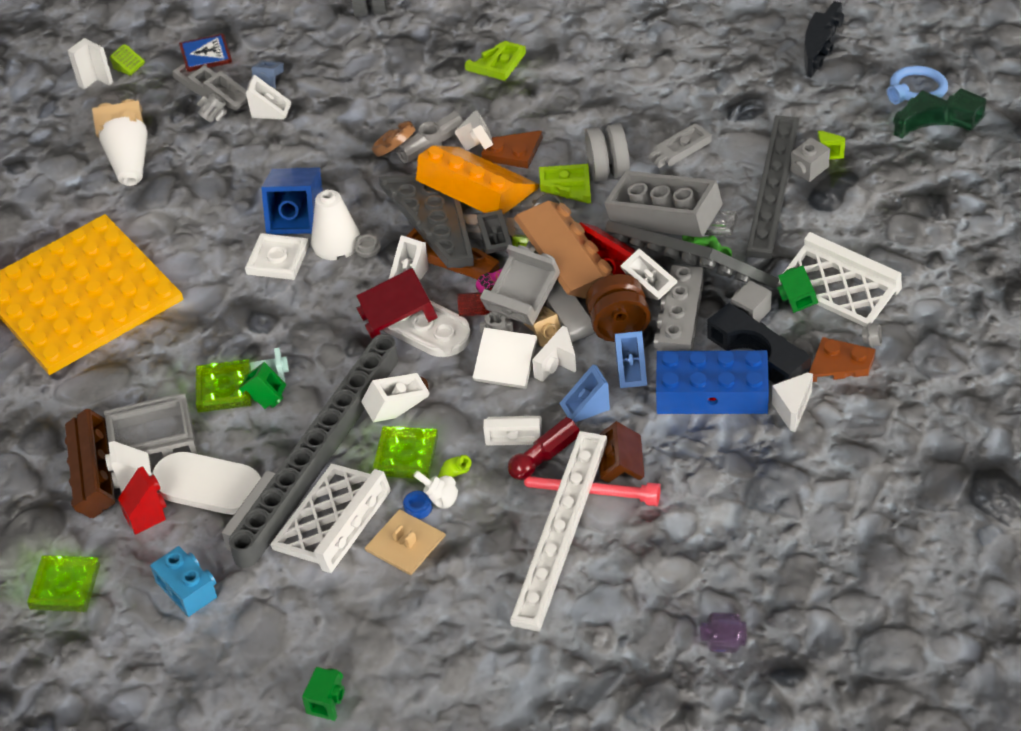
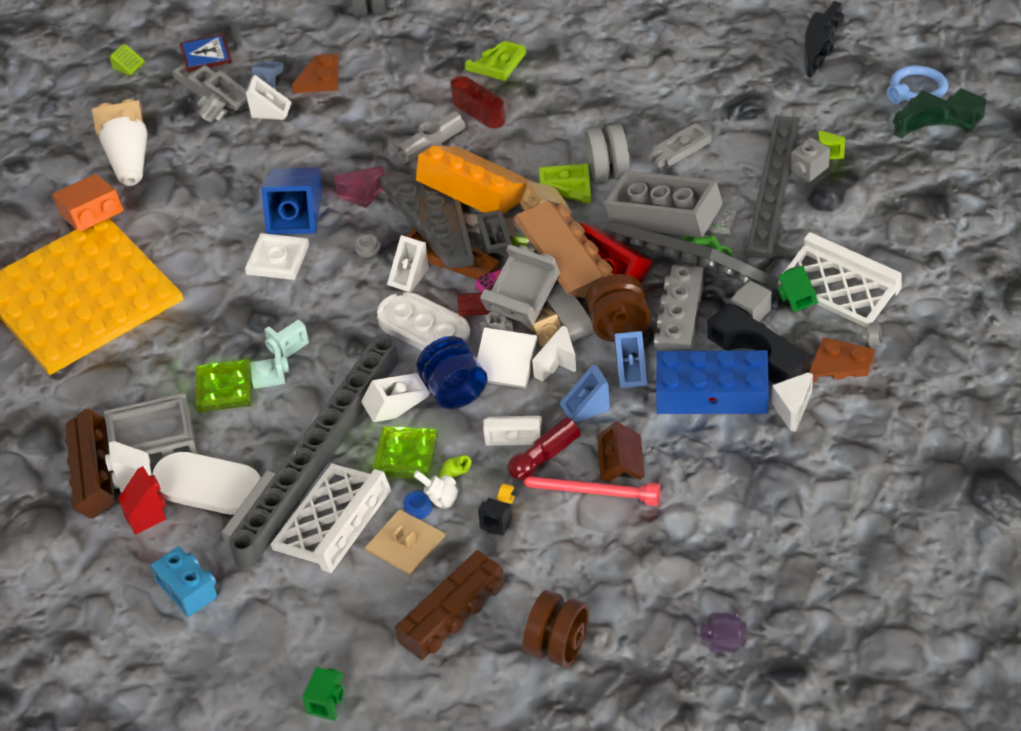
clear neon green plate [27,555,101,612] -> none
white panel [68,38,113,89] -> none
green brick [239,362,286,409] -> none
white cone [311,190,361,260] -> none
dark red panel [356,268,438,339] -> none
medium nougat tile [372,121,415,157] -> none
white slope [455,110,493,150] -> none
dark orange wing [481,131,543,169] -> none
white tile [510,431,608,632] -> none
white slope [621,248,677,300] -> none
none -> orange brick [52,174,124,232]
none -> light aqua bracket [264,319,309,358]
none -> dark orange wing [292,54,339,93]
none -> clear pink slope [334,166,384,208]
none -> reddish brown brick [394,550,504,660]
none -> clear blue wheel [416,336,488,409]
none -> clear red beam [450,76,505,129]
none -> black piece [478,483,515,535]
none -> tan panel [520,181,568,211]
none -> reddish brown wheel [523,590,589,668]

